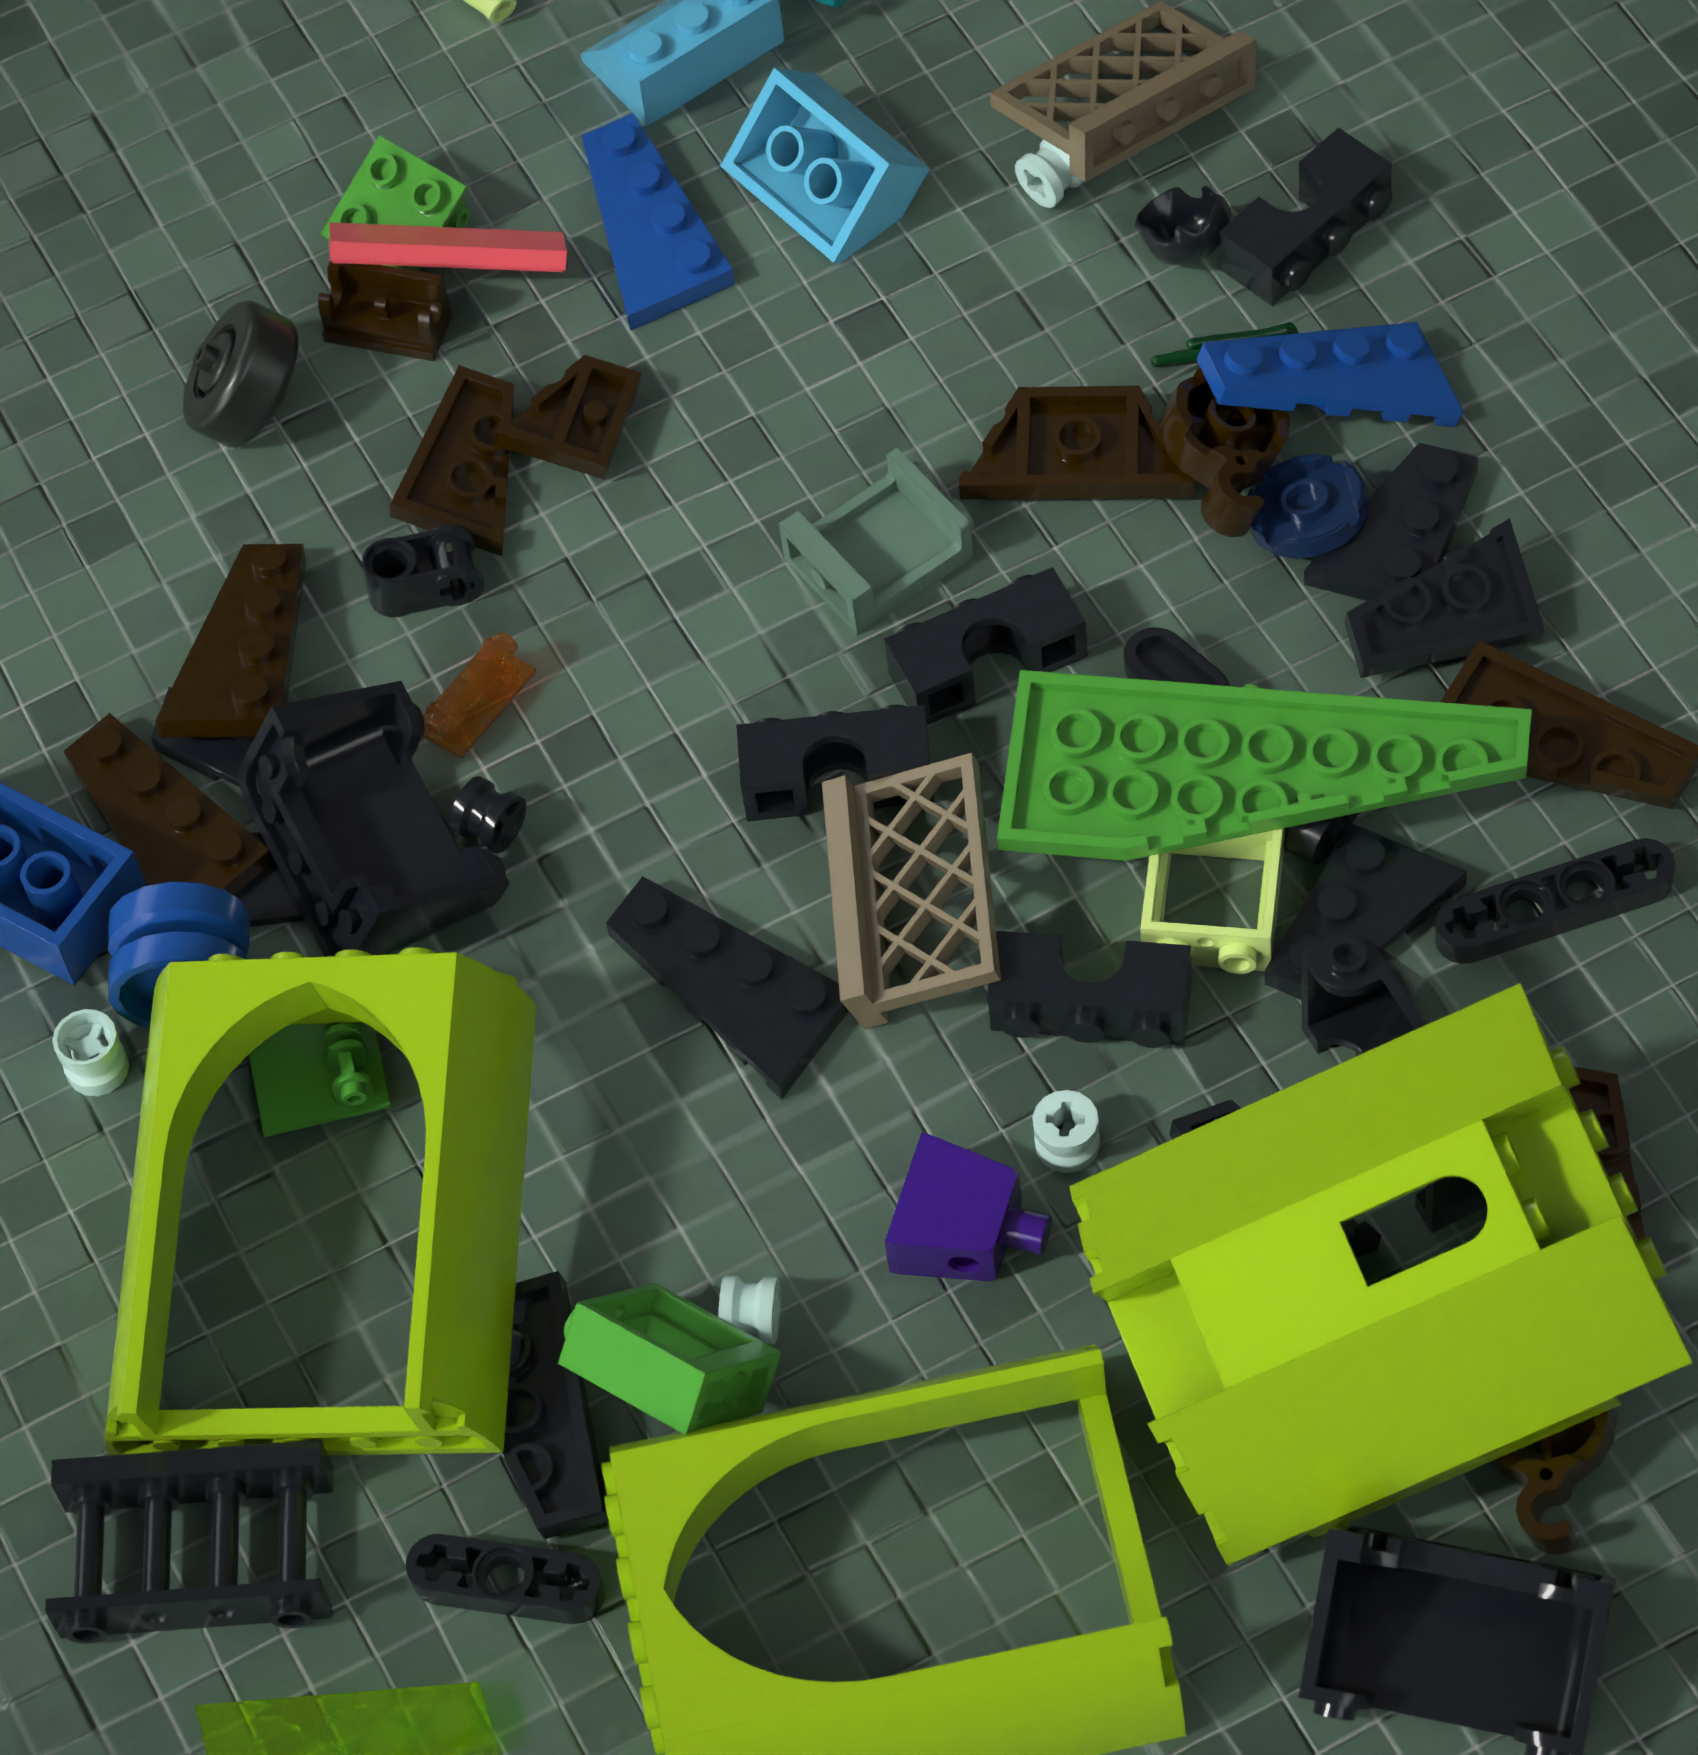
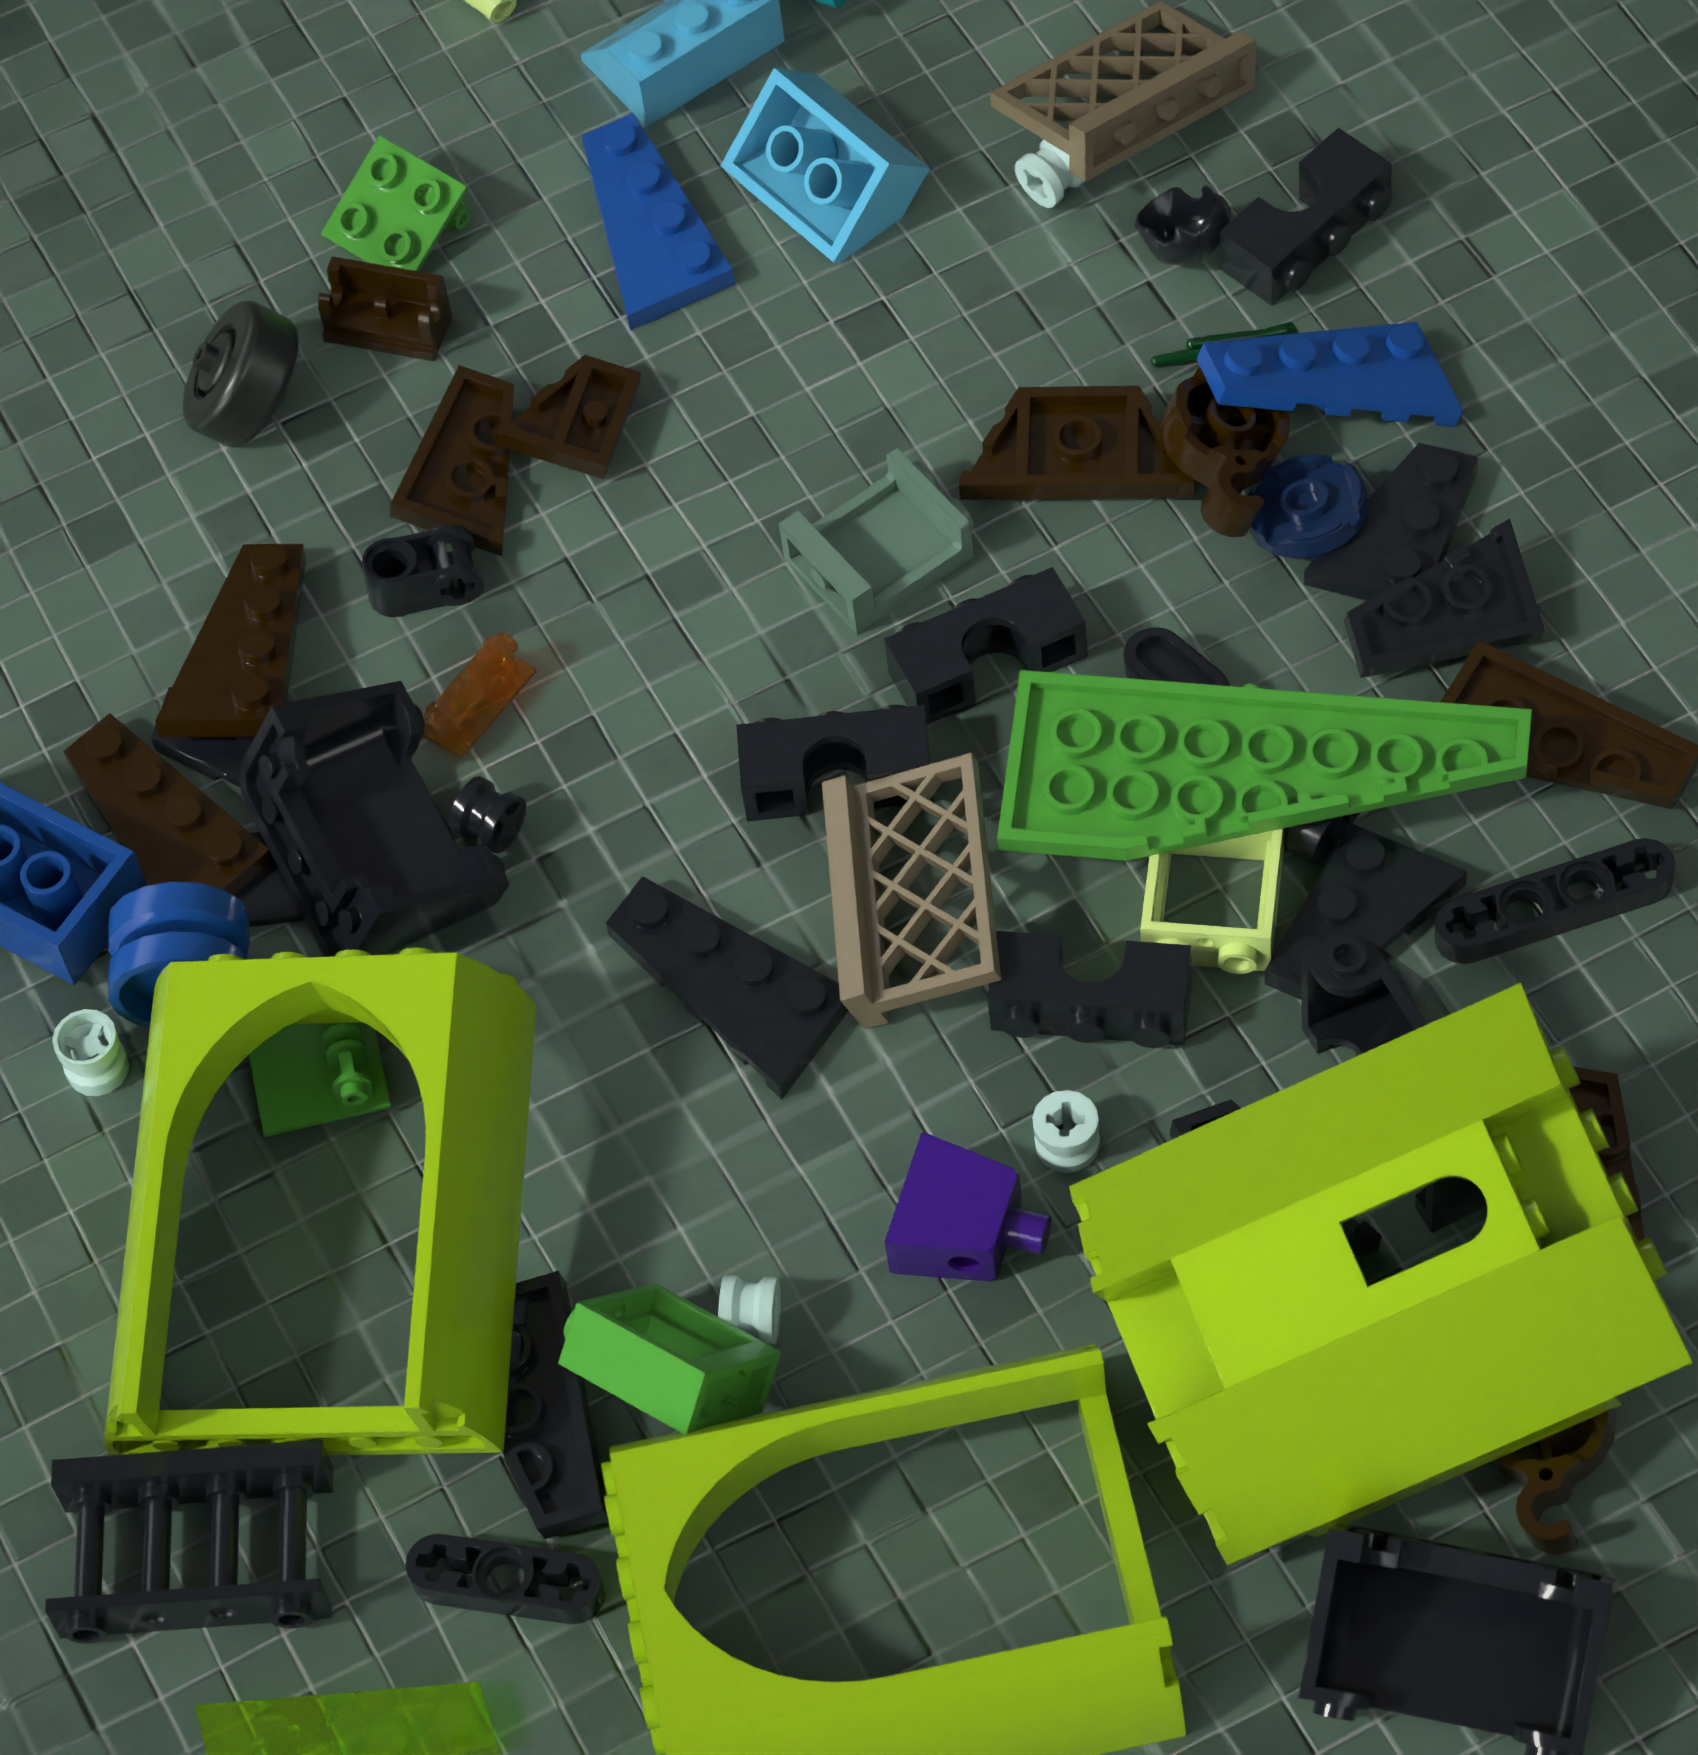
coral tile [329,222,567,272] -> none

